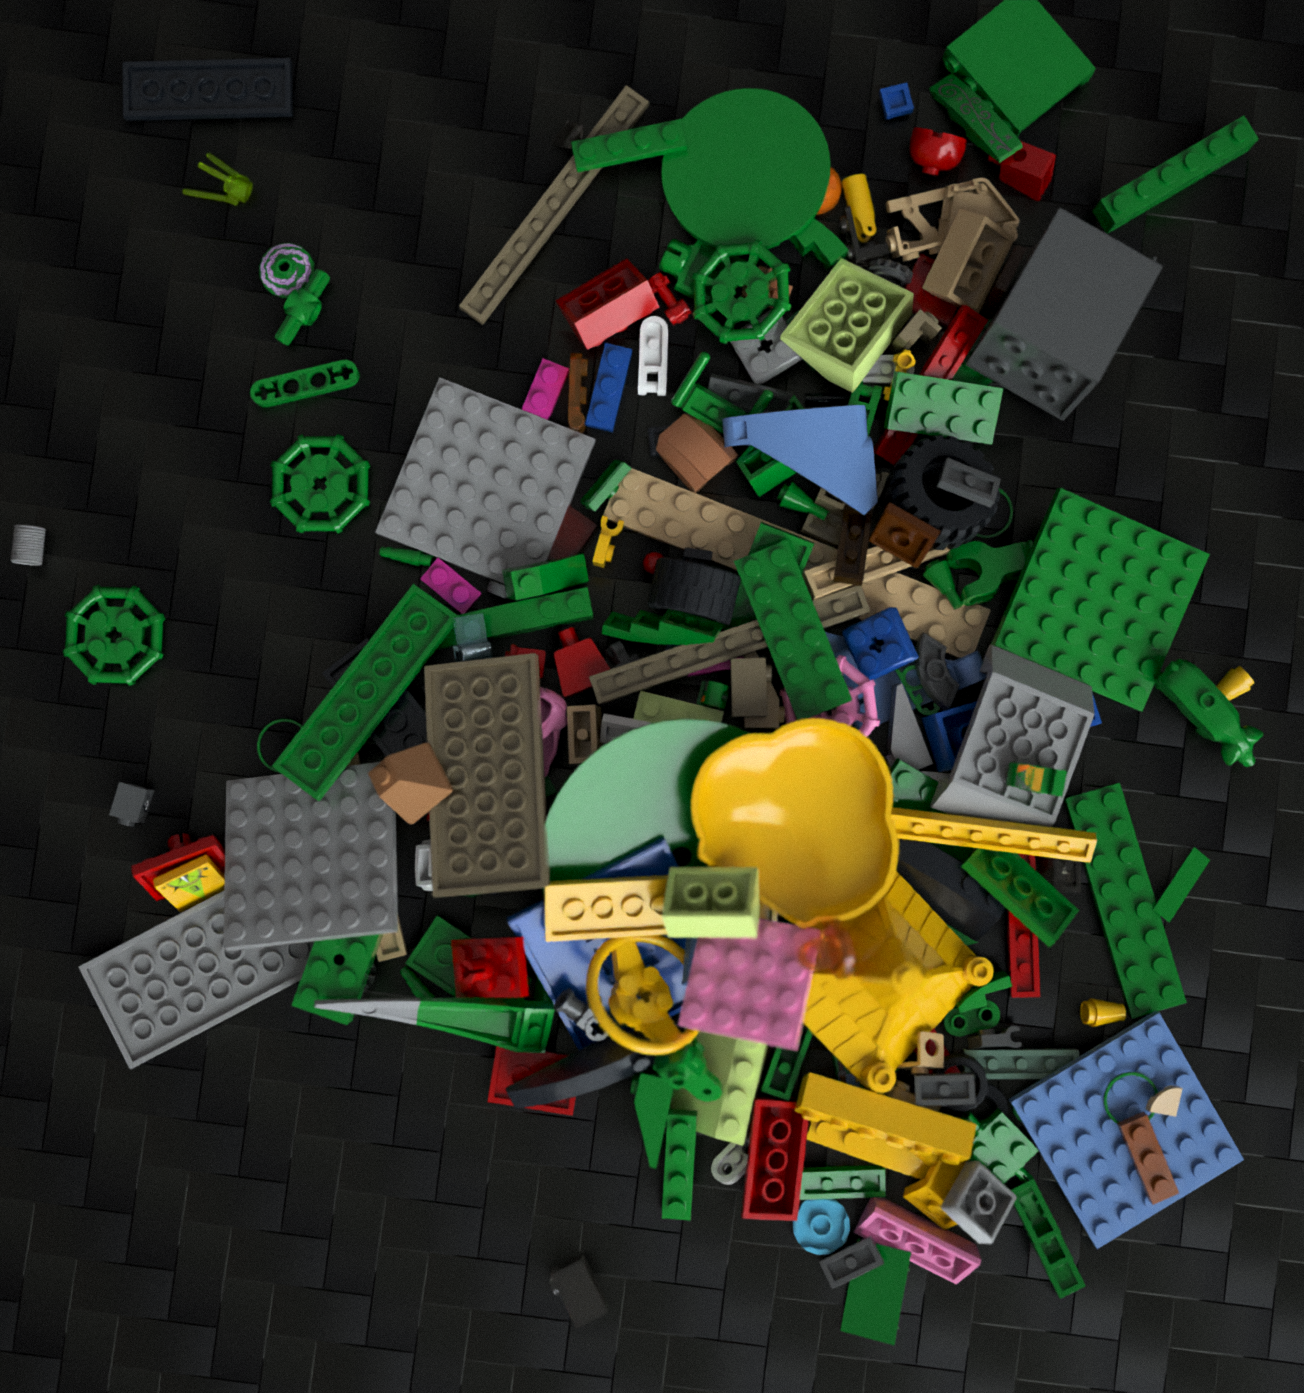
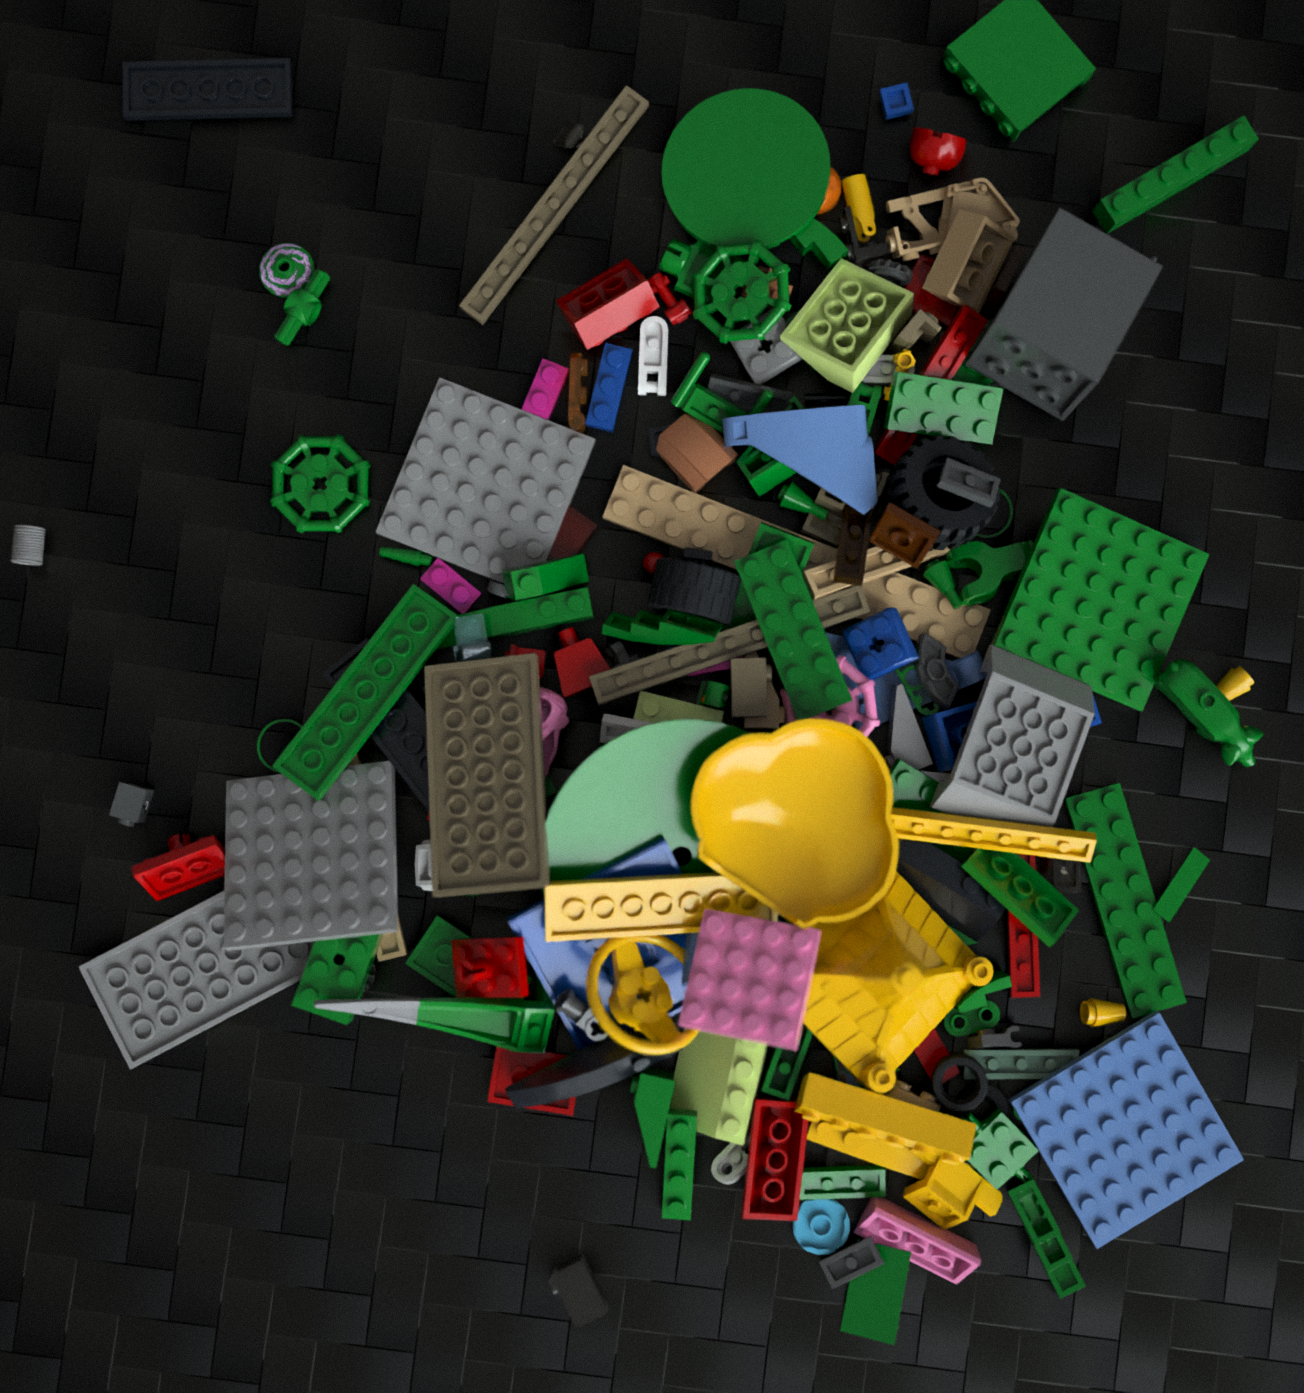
green plate [63,584,166,686] -> none
yellow tile [153,855,225,912] -> none
clear neon green plant [182,153,253,206] -> none
green beam [250,360,360,407] -> none
medium nougat slope [368,743,454,824] -> none
green animal [400,966,435,998] -> none
tan brick [567,705,603,766] -> none
green plate [571,119,687,173] -> none
green plate [580,460,632,511] -> none
yellow plate [592,516,624,568] -> none
green piece [653,1038,722,1102] -> none
yellowish green slope [662,867,760,938] -> none
clear orange tile [797,919,855,980] -> none
tan bracket [897,1031,944,1074] -> none
dark grey plate [914,1072,976,1106] -> none
green slope [929,73,1023,163] -> none
light grey brick [941,1161,1017,1244] -> none
red torso [988,141,1056,201] -> none
green leg [1005,762,1067,797] -> none
green piece [1103,1072,1158,1123] -> none
dark orange plate [1117,1112,1179,1205] -> none
tan tile [1145,1085,1183,1117] -> none

